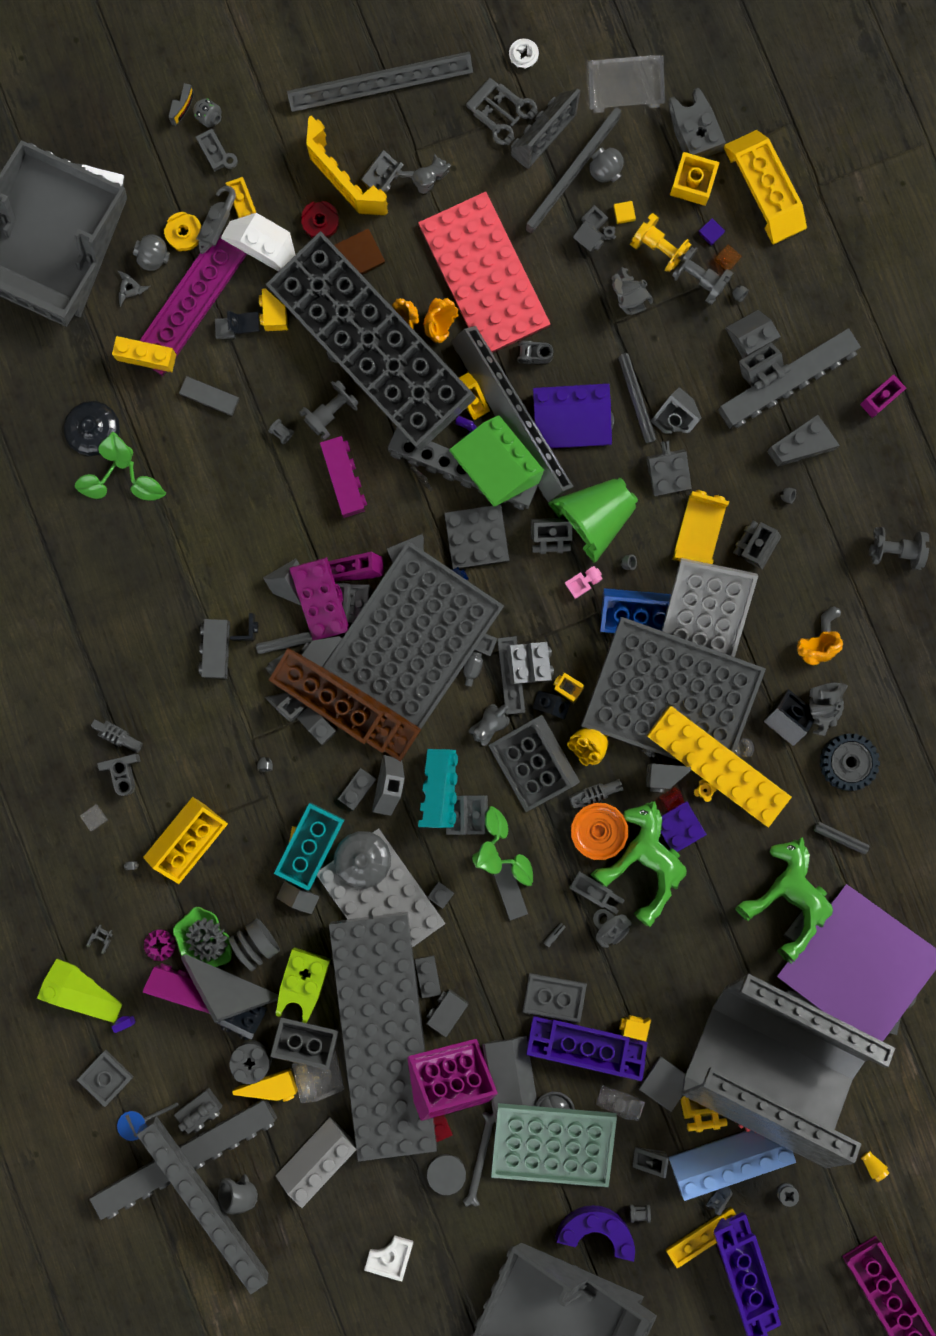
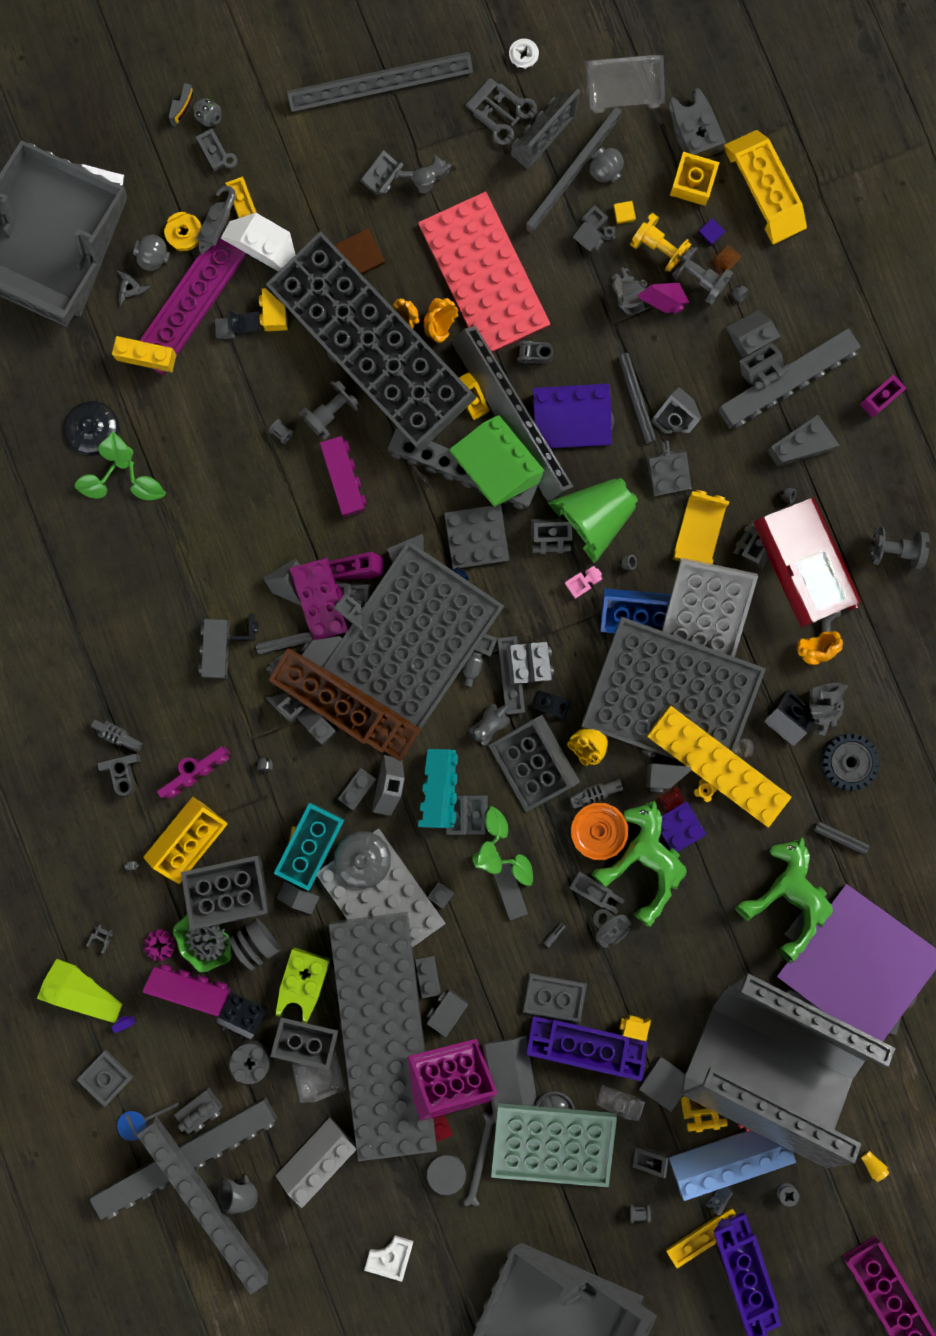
clear tile [80,804,108,831] -> none
dark grey tile [179,376,239,416] -> none
dark grey tile [181,954,279,1023] -> none
yellow slope [232,1068,298,1102] -> none
dark red plate [301,201,339,238] -> none
yellow slope [306,116,388,215] -> none
dark purple arm [455,416,477,435] -> none
yellow window [553,673,584,703] -> none
dark purple brick [555,1205,635,1262] -> none
none -> magenta plate [157,747,232,799]
none -> dark grey slope [181,856,268,930]
none -> dark grey tile [333,593,363,630]
none -> magenta slope [638,283,689,314]
none -> piece [753,498,862,628]

